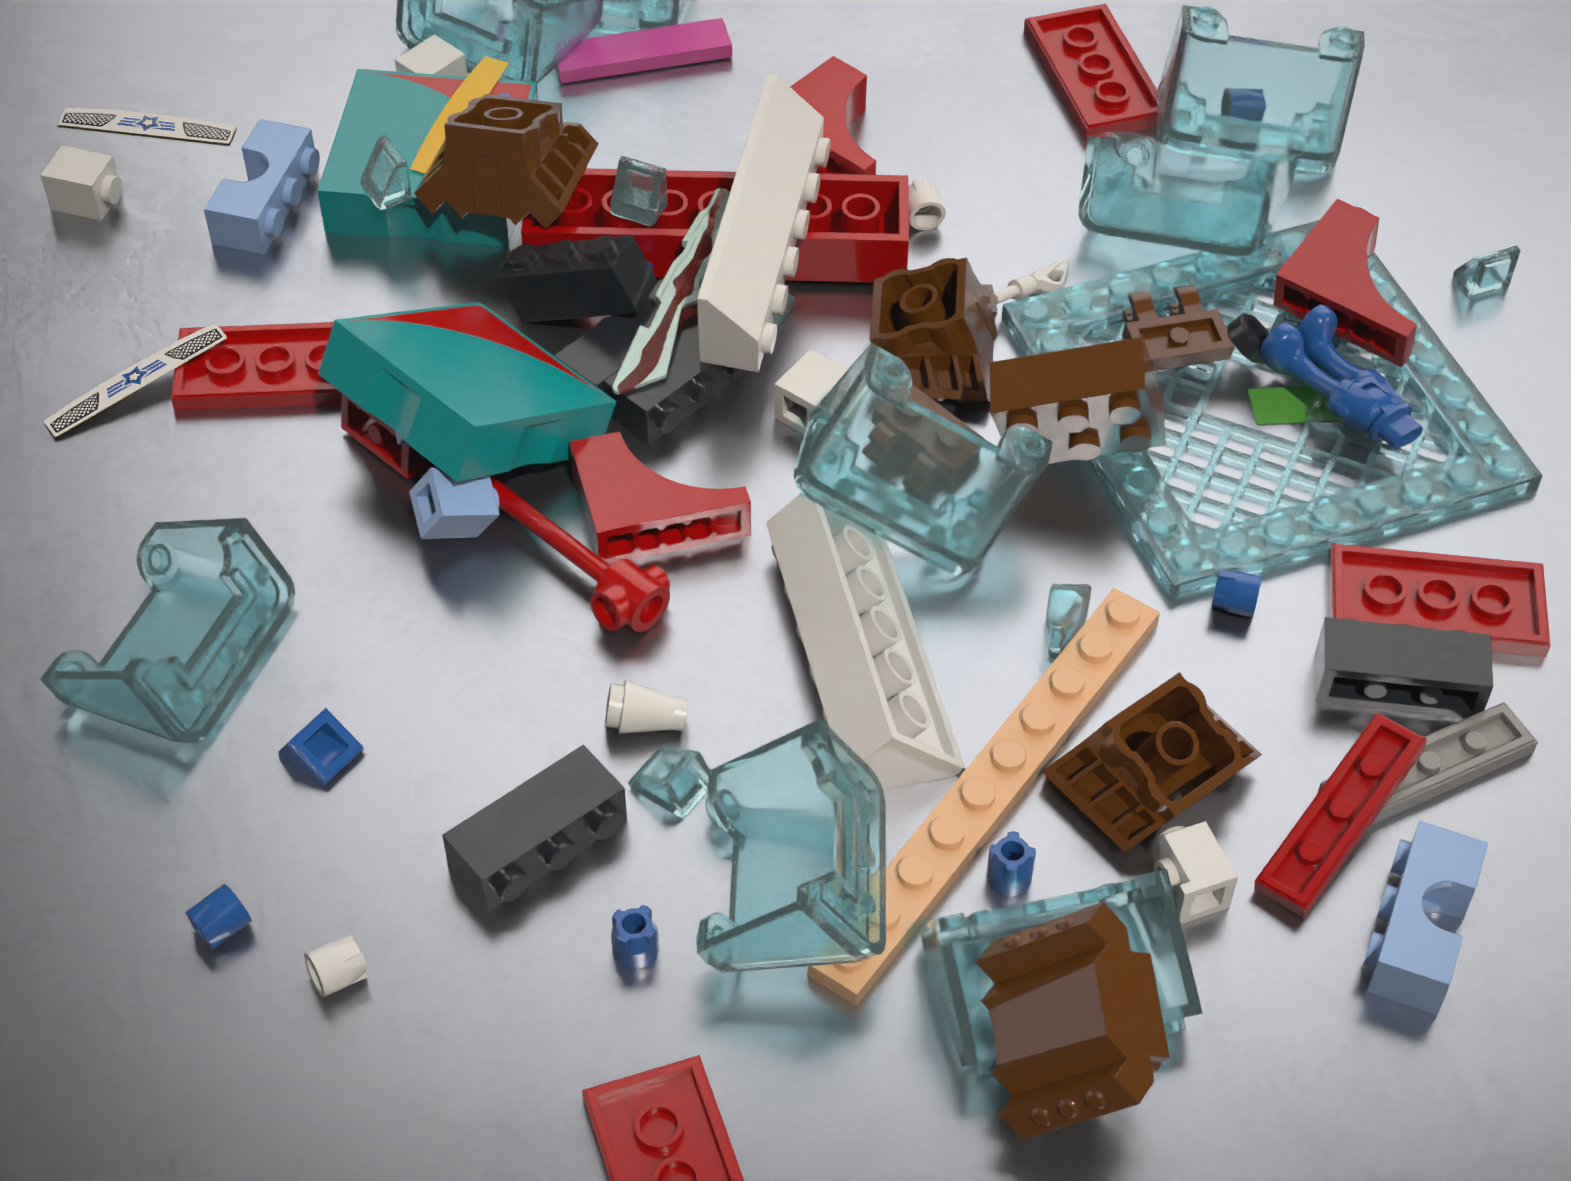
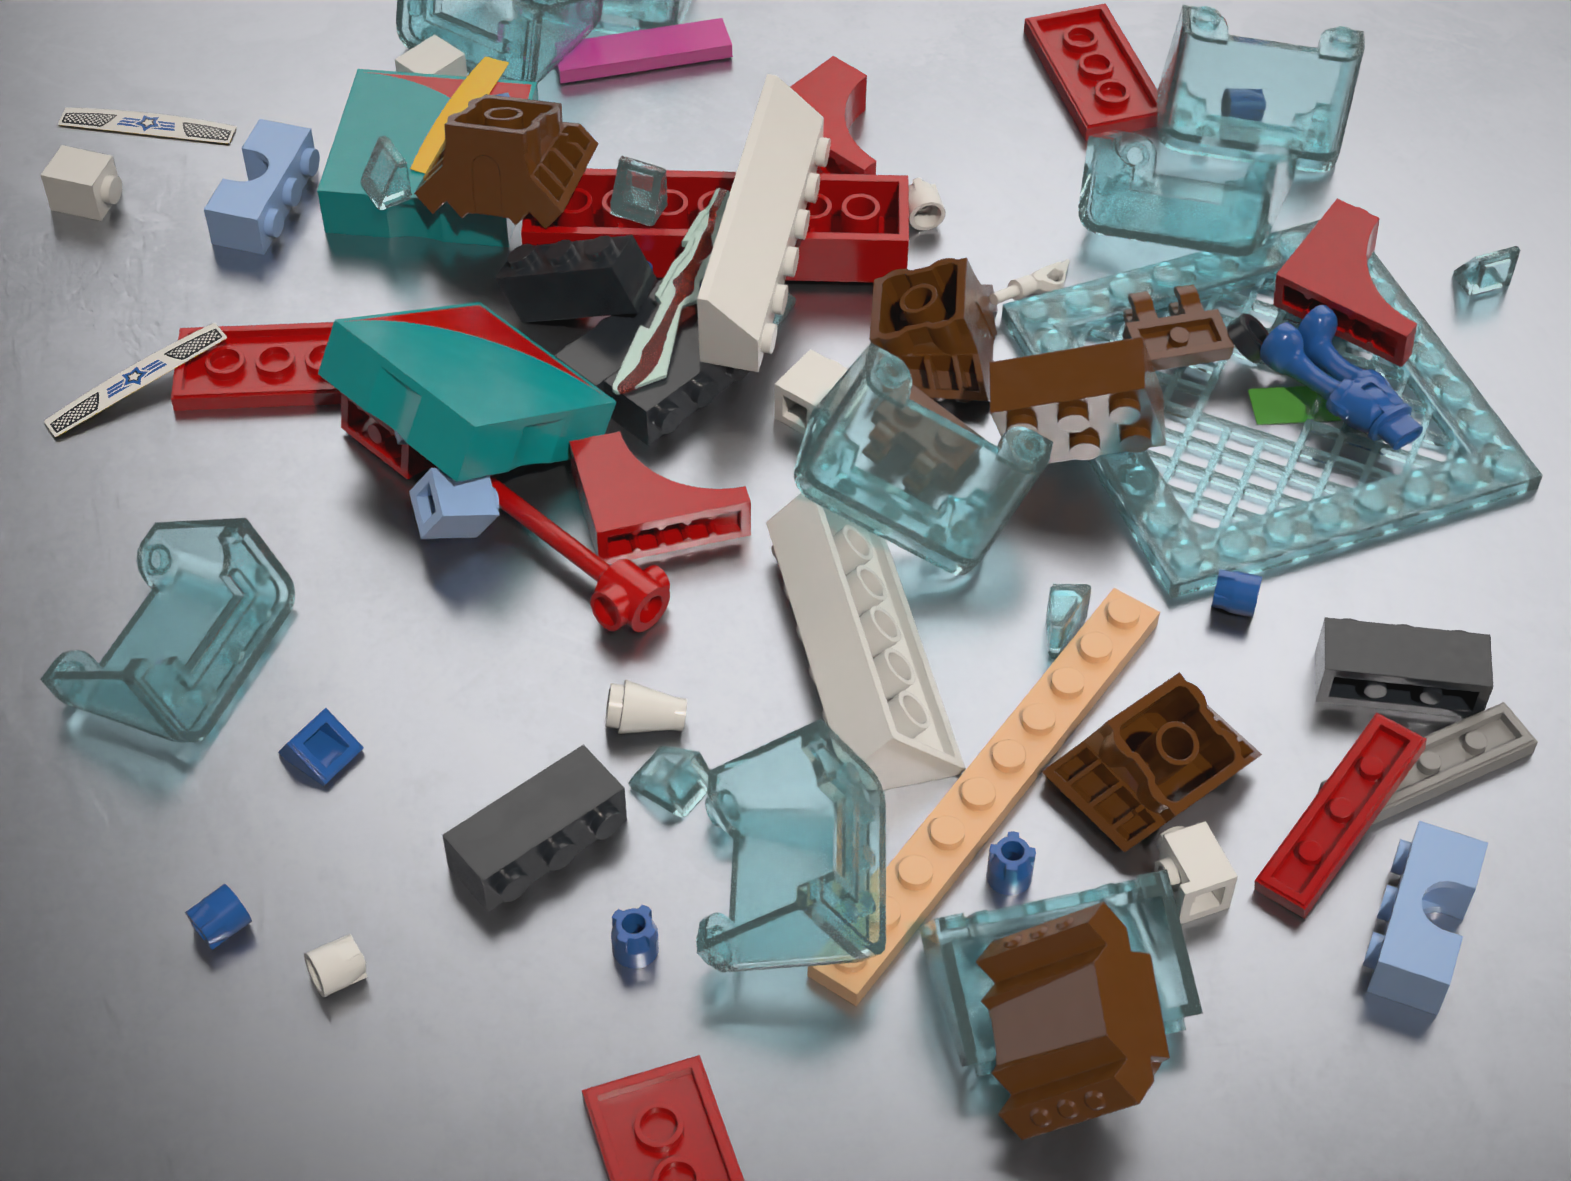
tile [1328,543,1551,658] -> none

